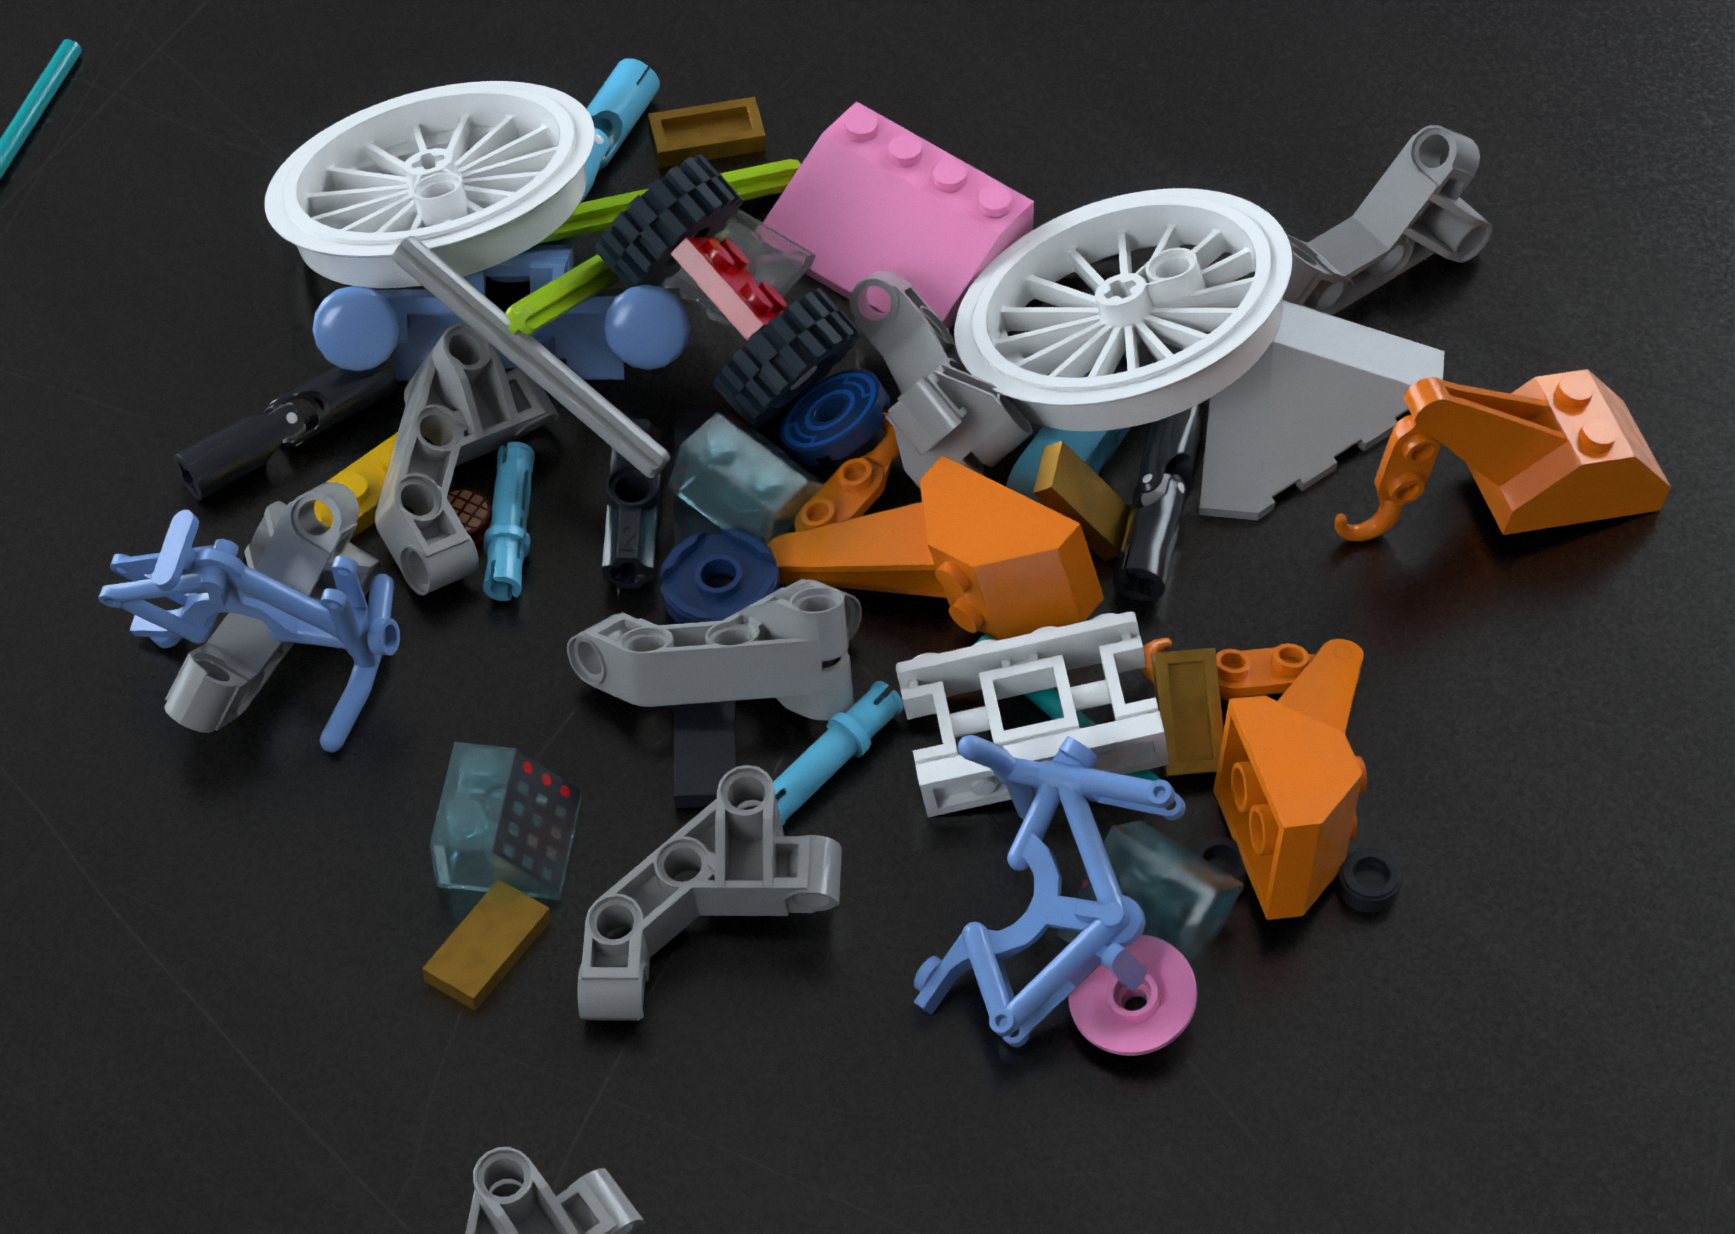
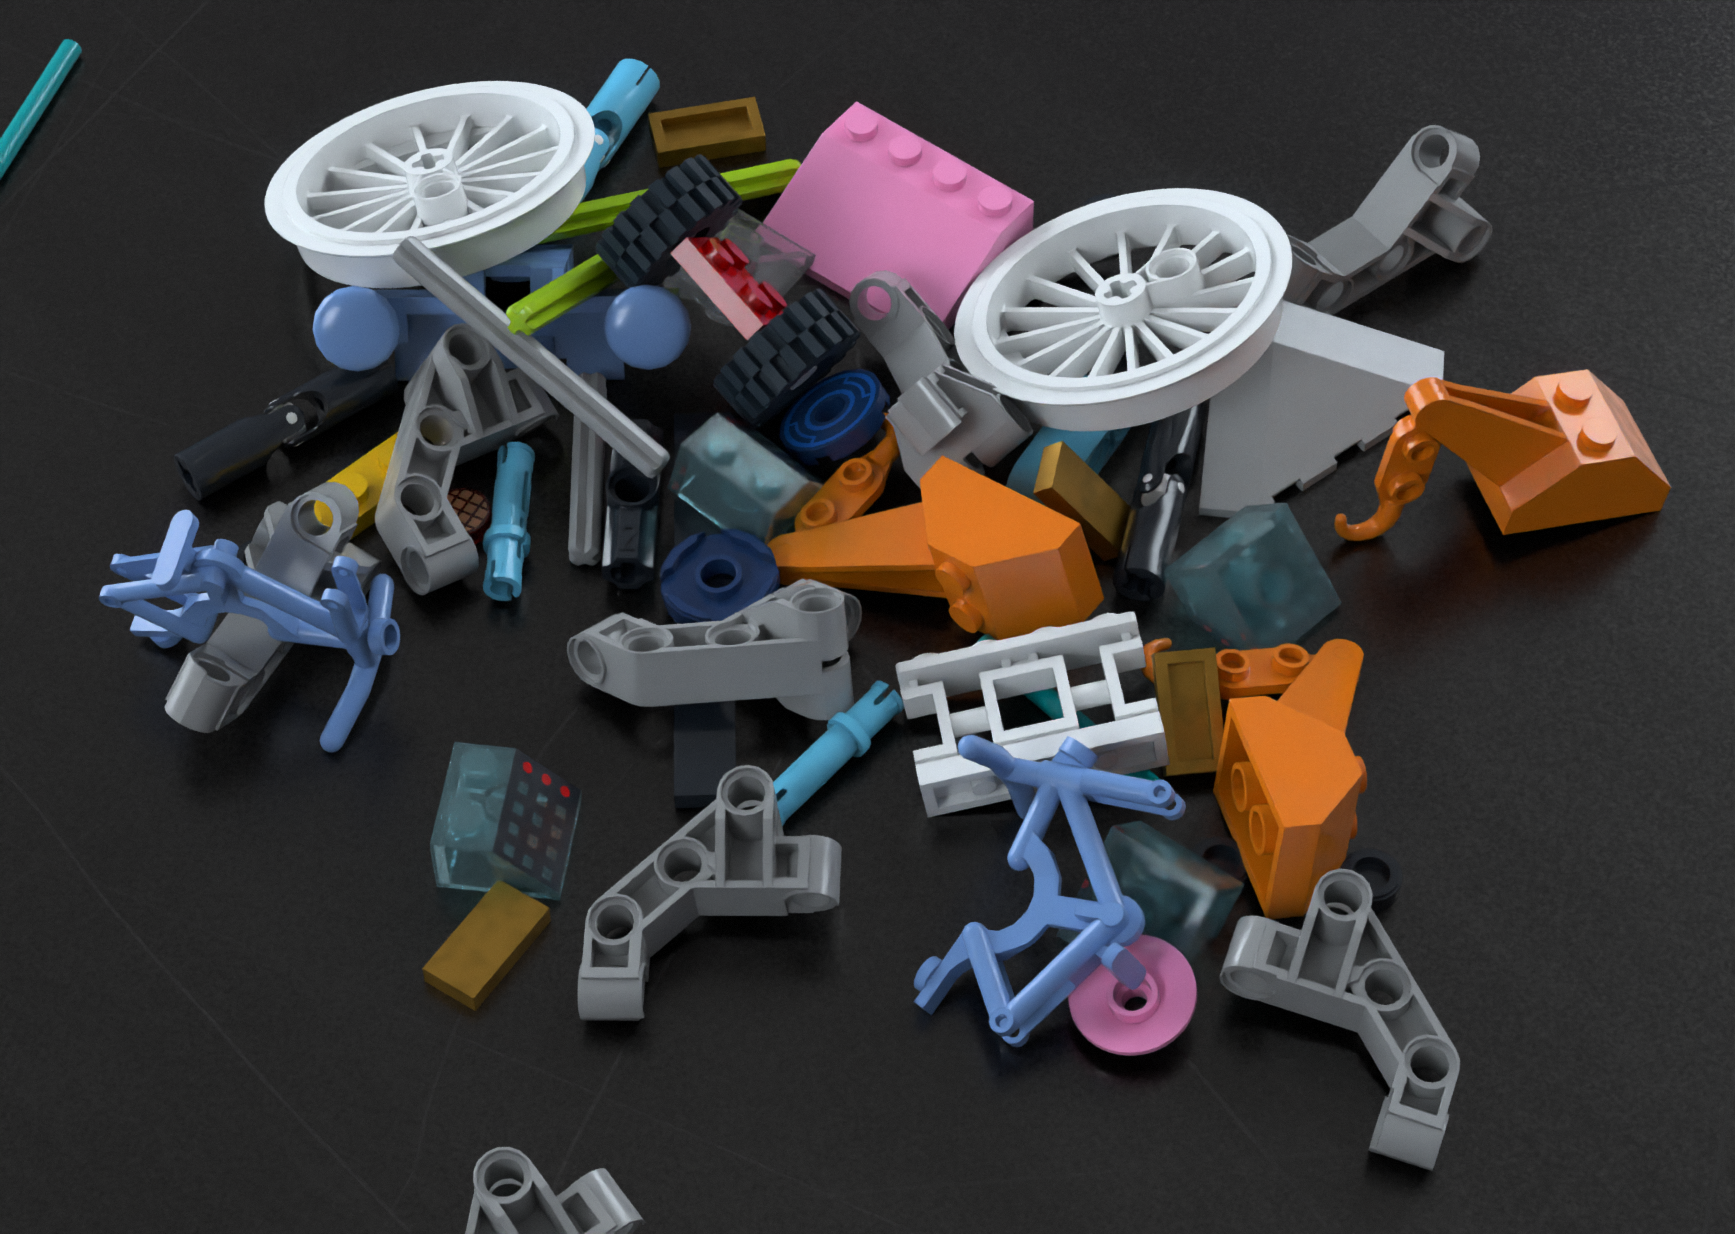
none -> light grey axle [568,372,607,566]
none -> clear light blue slope [1163,503,1342,651]
none -> light grey connector [1219,869,1460,1171]

